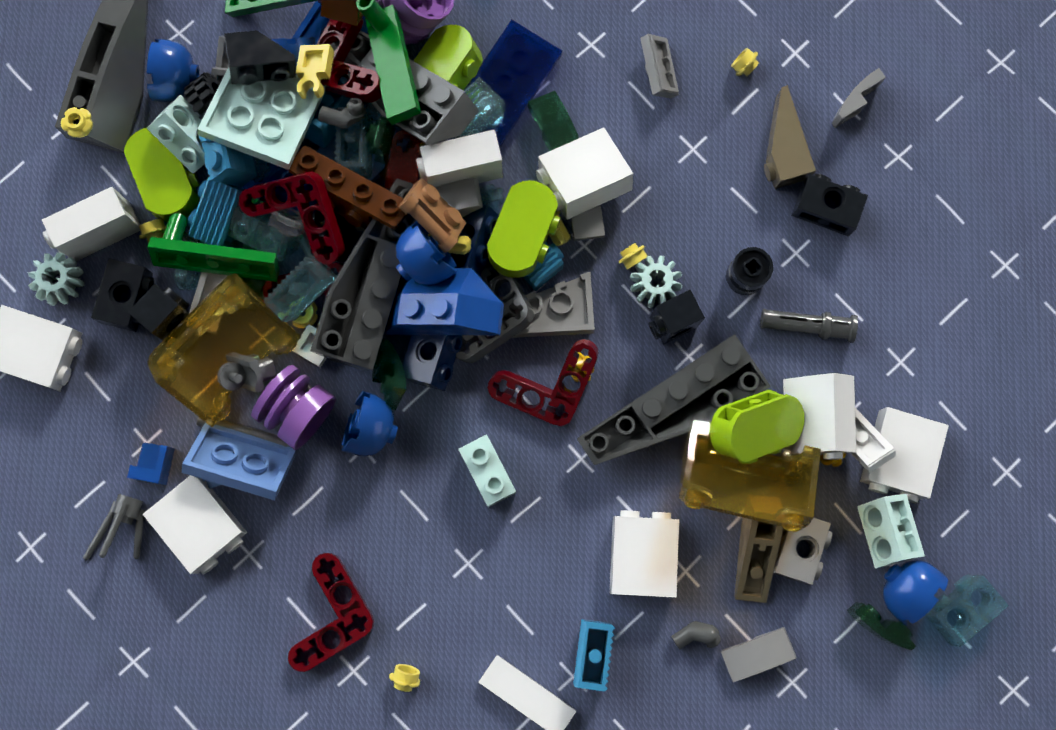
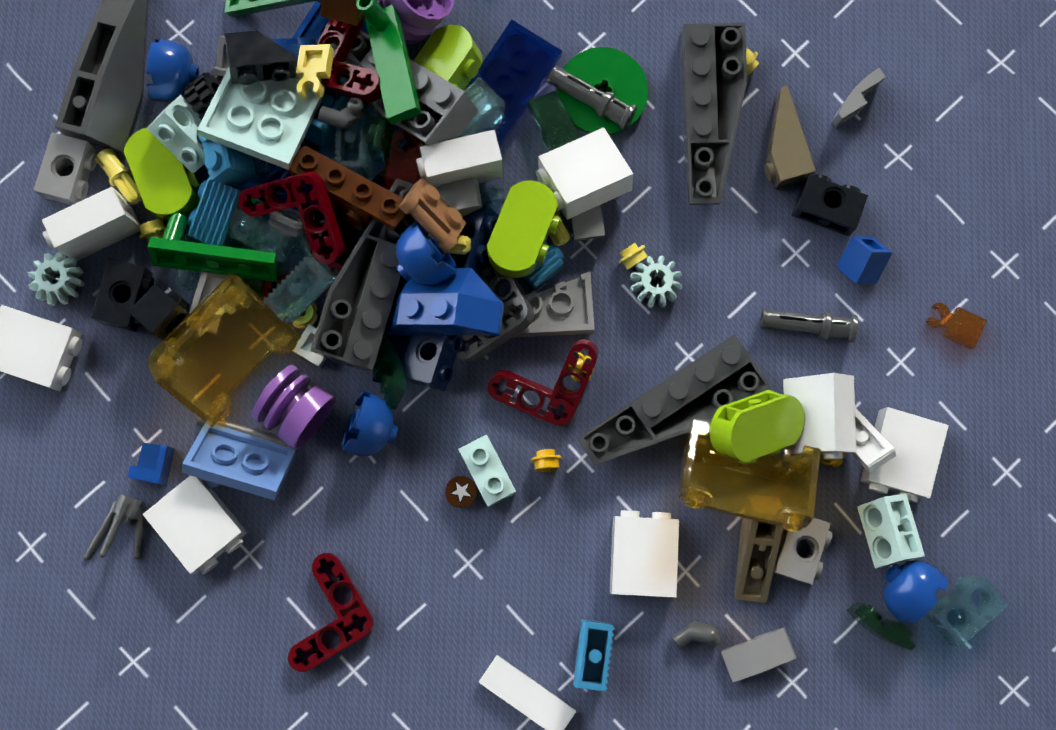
light yellow plate [61,107,93,138] -> none
dark grey hips [217,352,276,393] -> none
light yellow plate [389,664,420,692] -> none
light grey plate [640,34,679,99] -> none
black brick [648,290,705,345] -> none
black wheel [726,247,773,295] -> none
none -> light grey brick [33,132,97,206]
none -> light yellow axle [95,148,142,205]
none -> reddish brown tile [445,476,477,508]
none -> yellow plate [531,449,562,472]
none -> dark grey pin [547,65,637,131]
none -> green piece [558,47,648,135]
none -> dark grey wedge [679,23,747,205]
none -> blue panel [837,236,893,284]
none -> clear orange plate [925,303,987,349]

